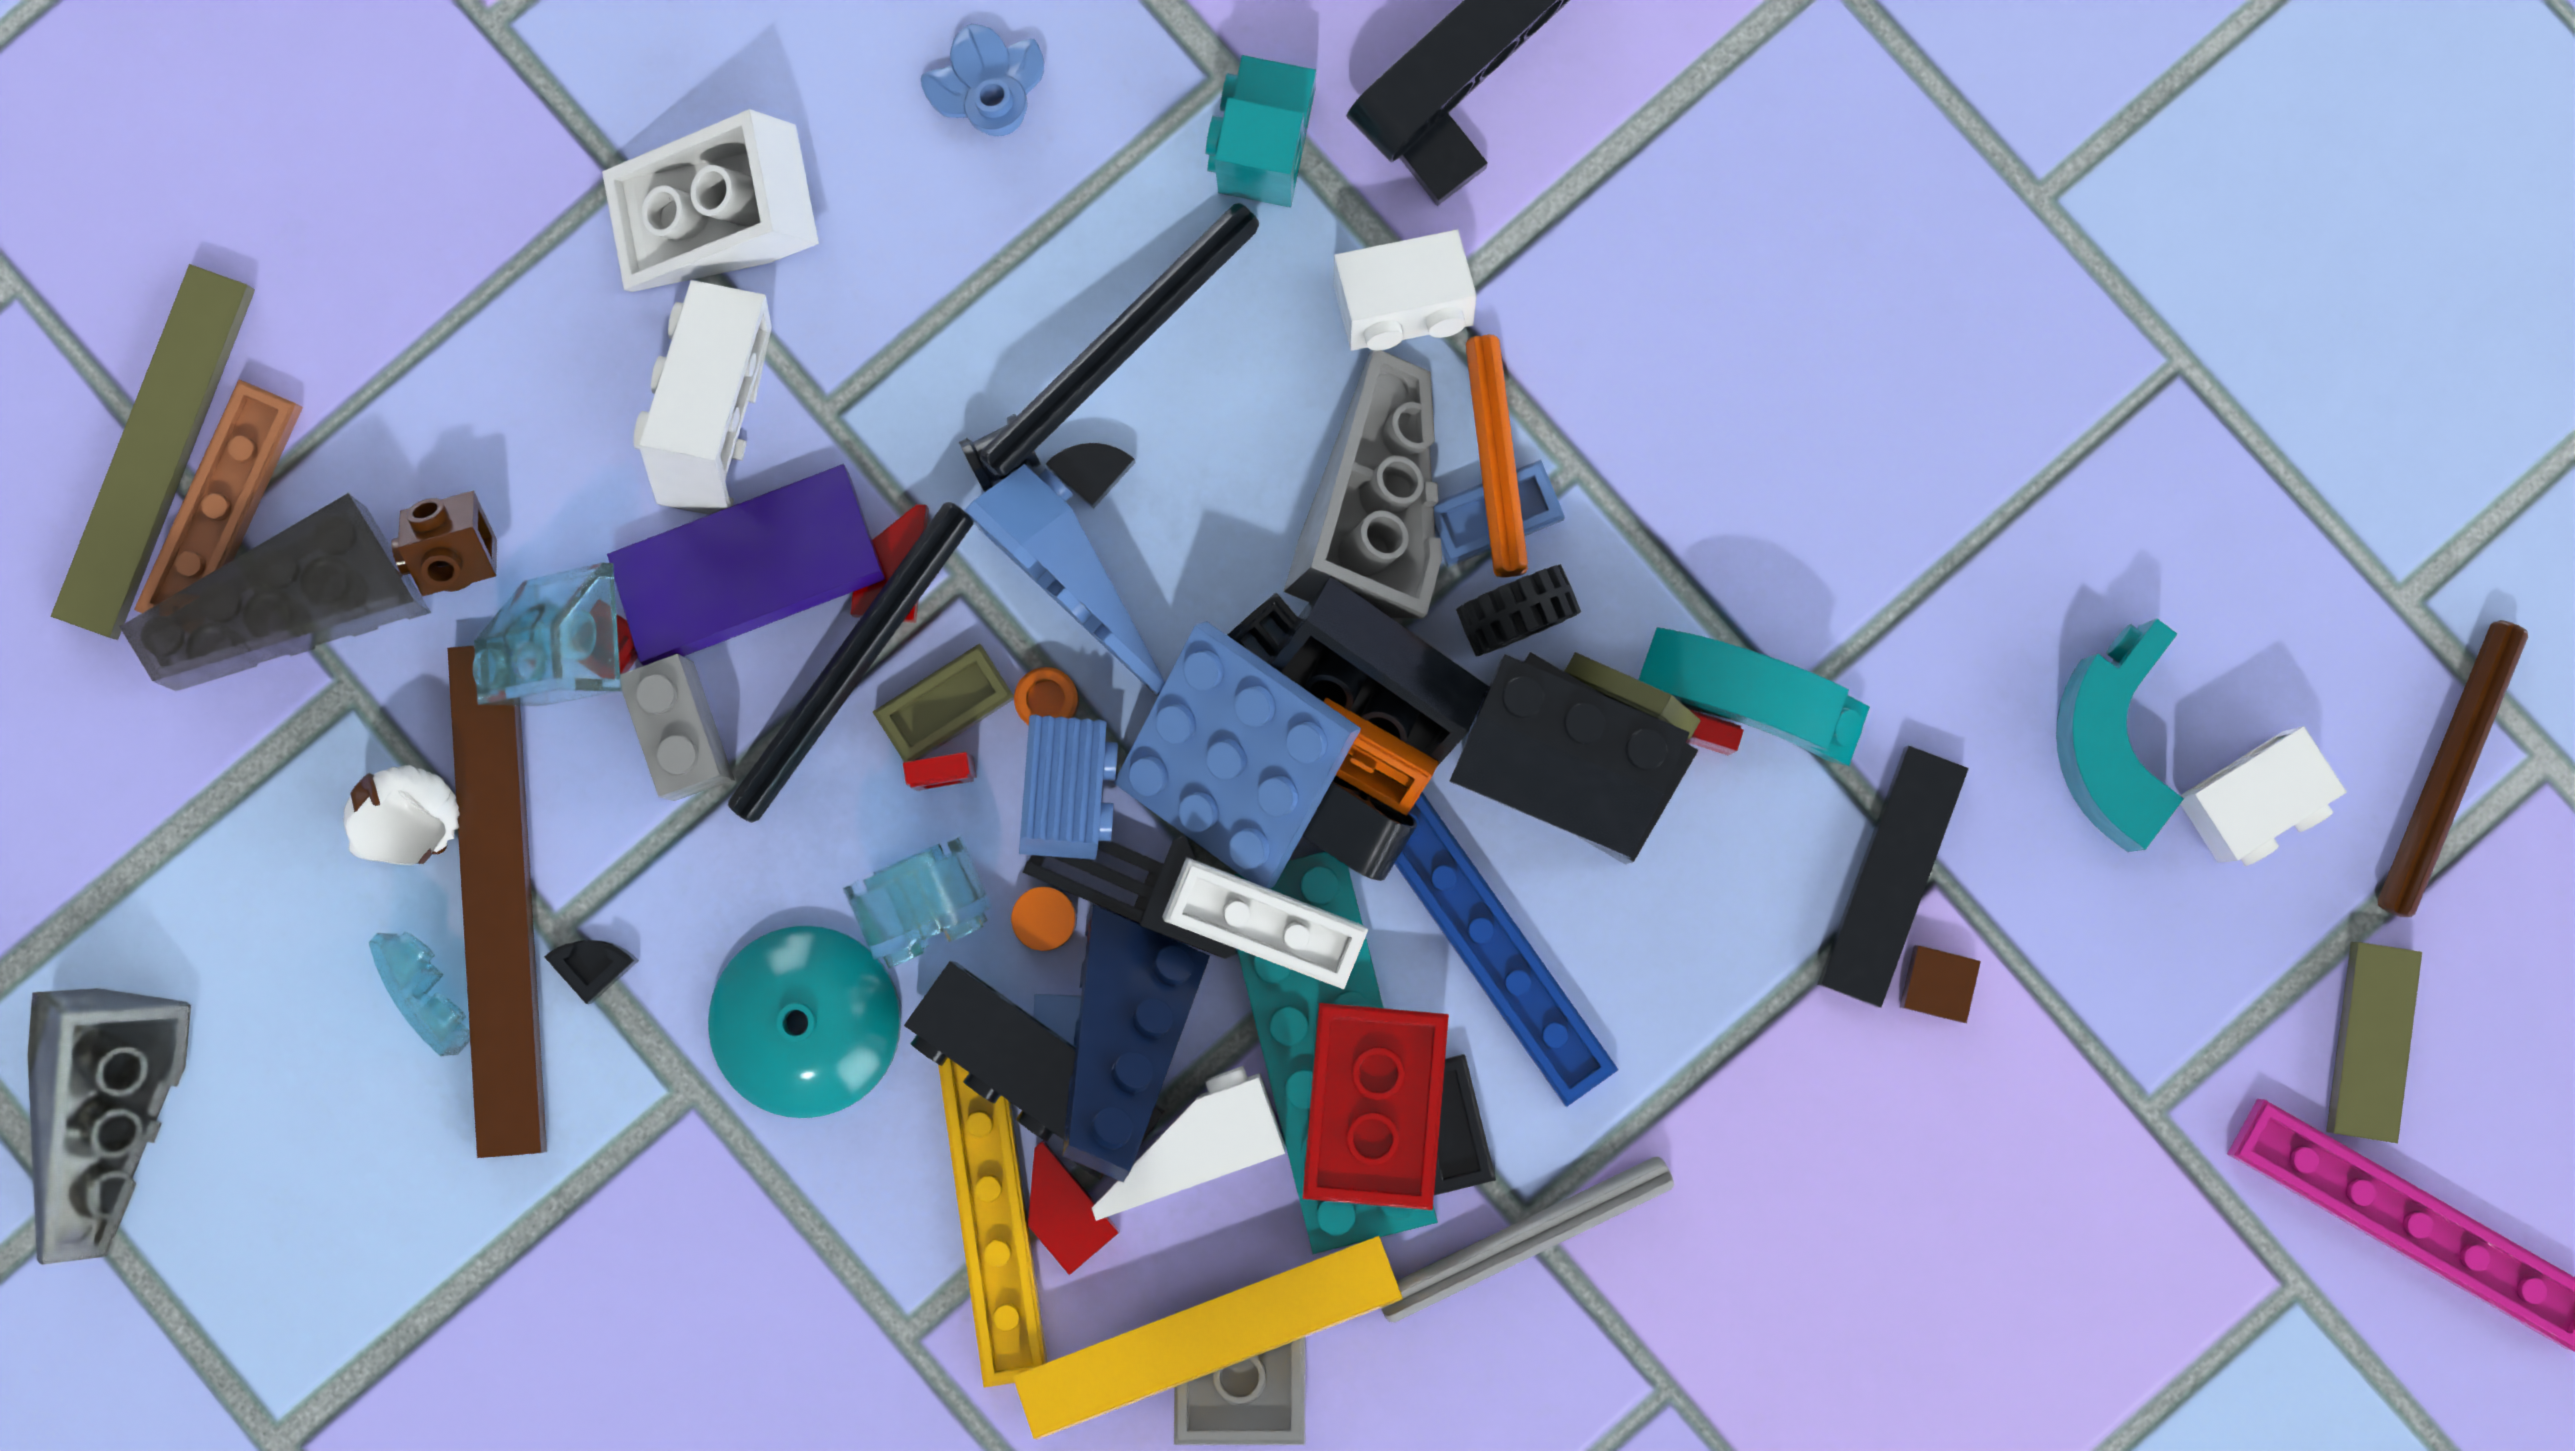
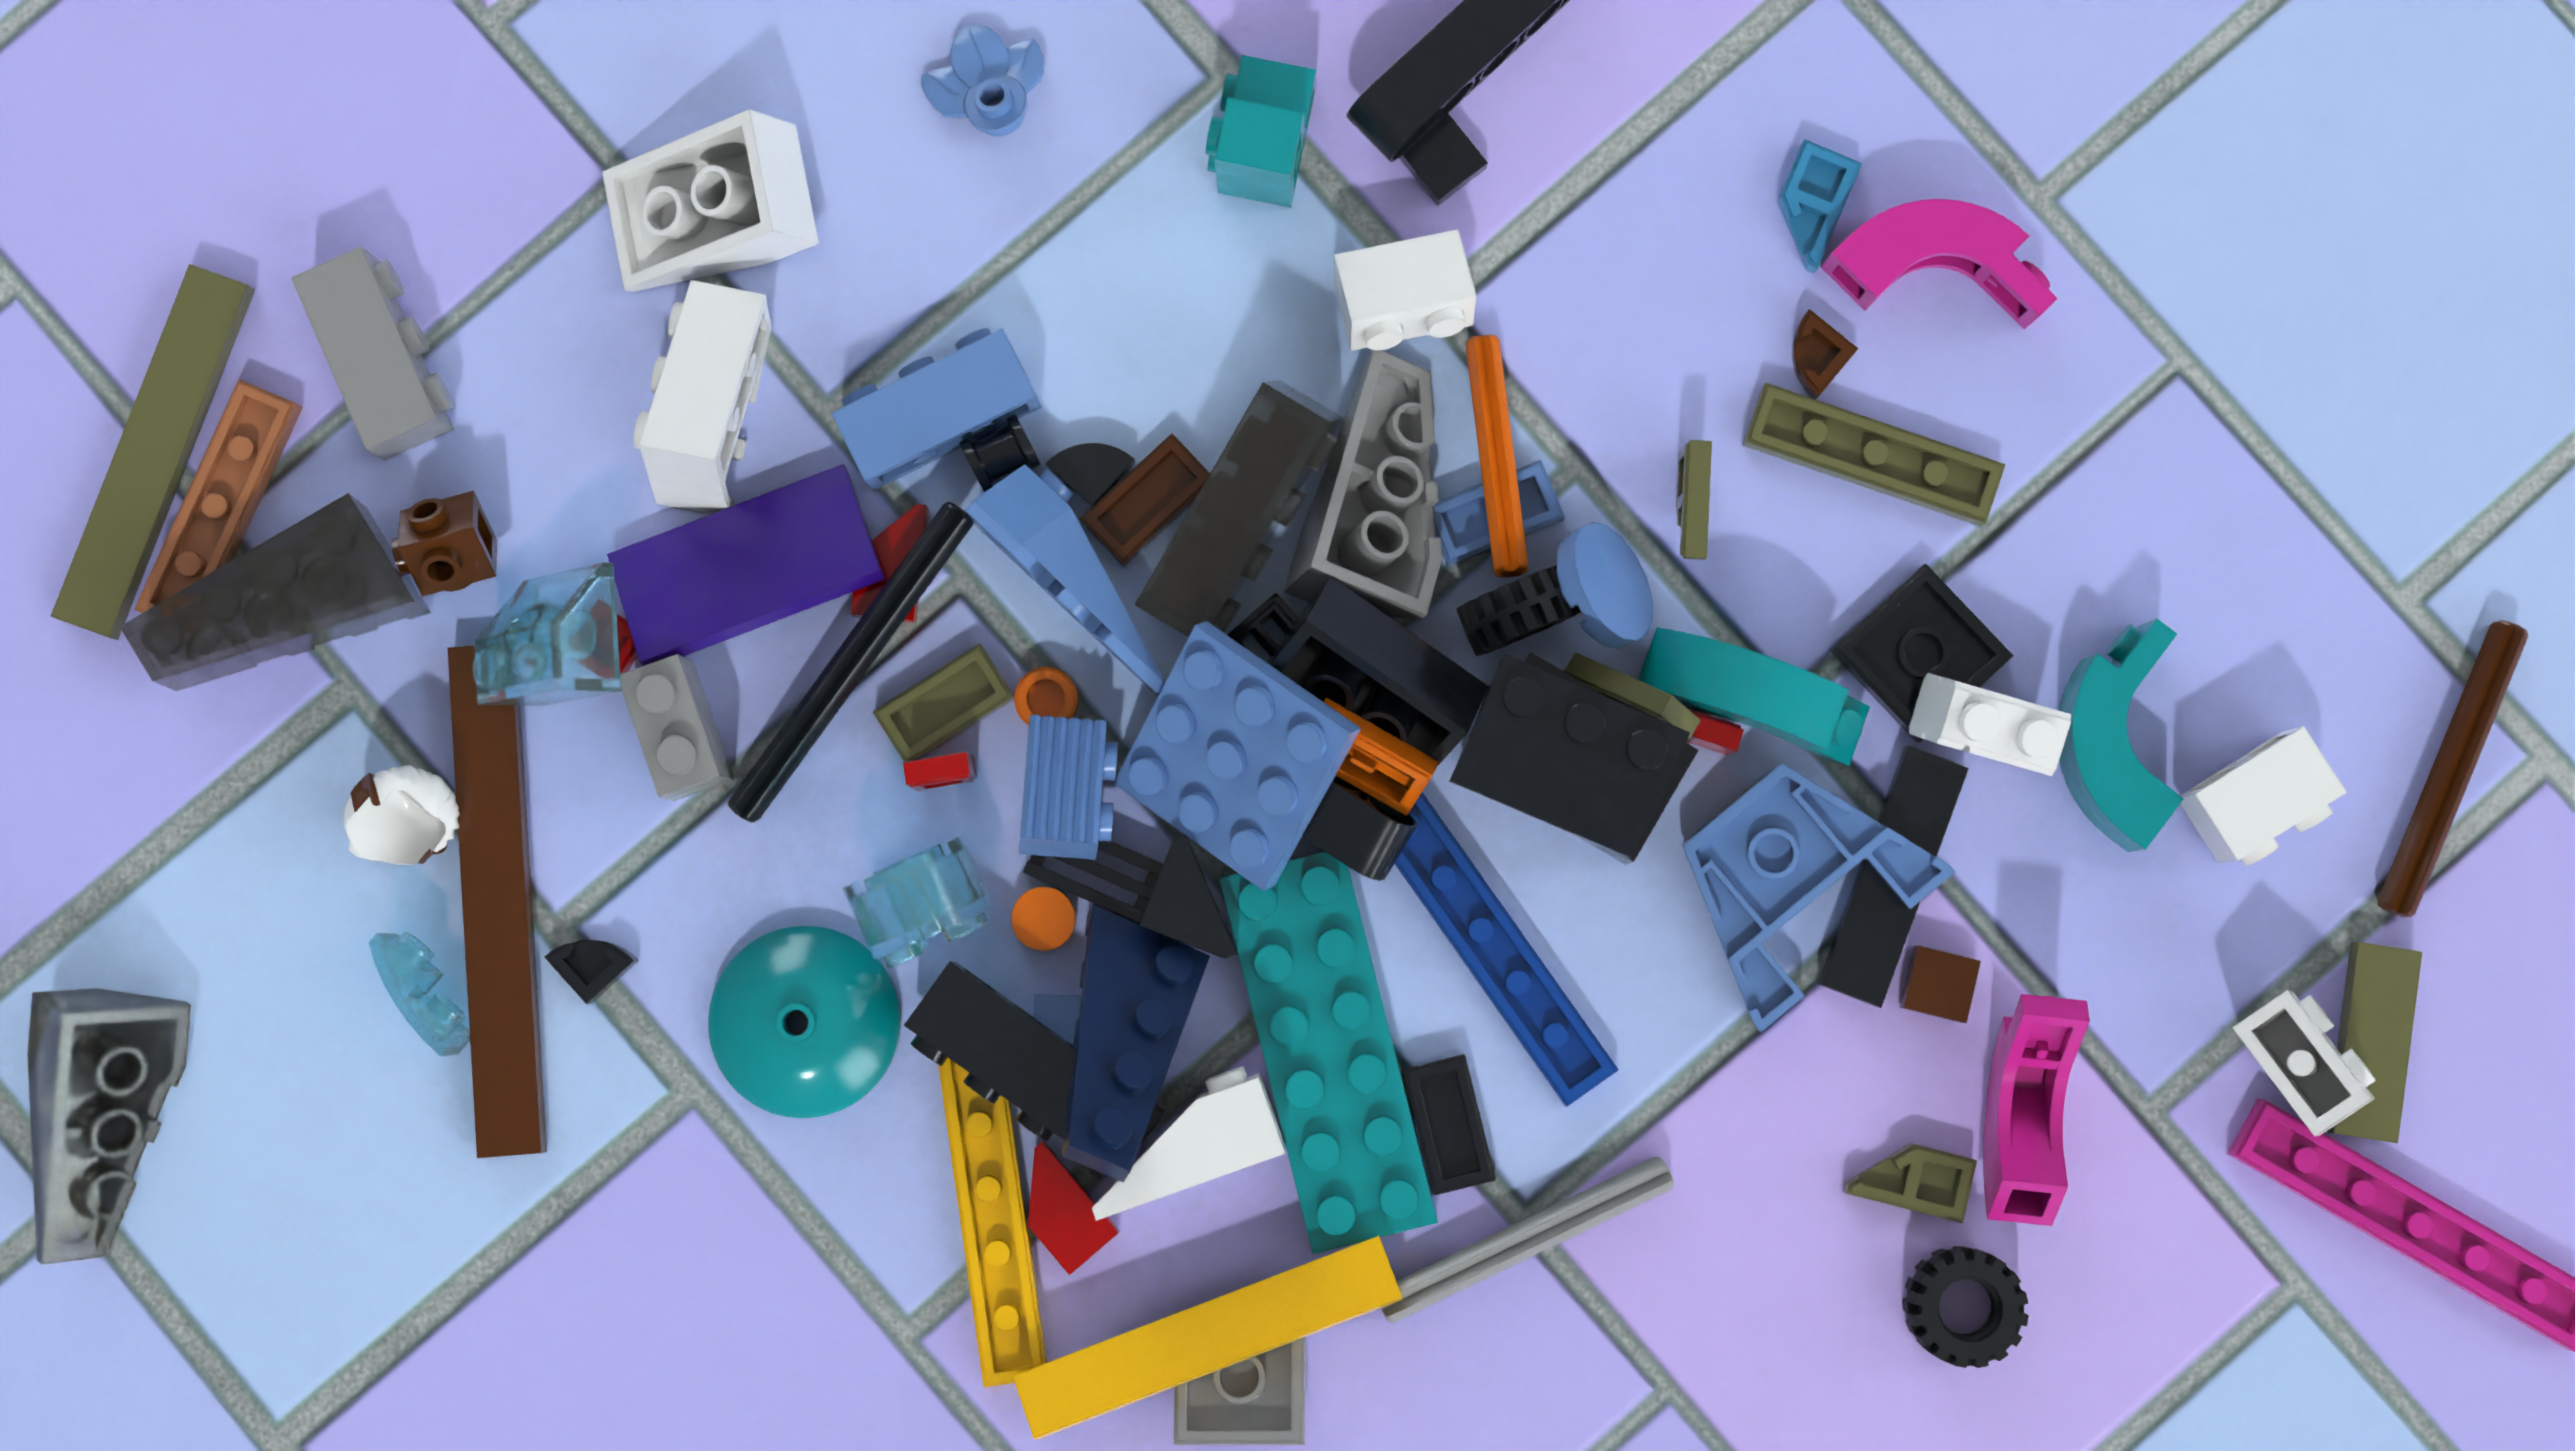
black axle [980,203,1259,479] -> none
white tile [1162,857,1368,989] -> none
red tile [1302,1003,1449,1210] -> none
none -> light grey brick [291,247,454,460]
none -> medium blue brick [831,328,1042,491]
none -> reddish brown tile [1079,433,1216,567]
none -> clear smoke wedge [1135,380,1344,637]
none -> medium blue tile [1557,522,1653,649]
none -> olive tile [1676,440,1712,560]
none -> medium blue wing [1682,763,1955,1032]
none -> olive tile [1742,383,2006,527]
none -> dark azure tile [1777,139,1862,273]
none -> reddish brown tile [1792,309,1858,400]
none -> dark pink arch [1821,199,2058,330]
none -> black tile [1830,563,2014,743]
none -> olive tile [1842,1143,1977,1223]
none -> black tyre [1902,1246,2029,1368]
none -> white brick [1909,673,2071,776]
none -> dark pink arch [1983,994,2090,1226]
none -> white brick [2232,990,2376,1137]

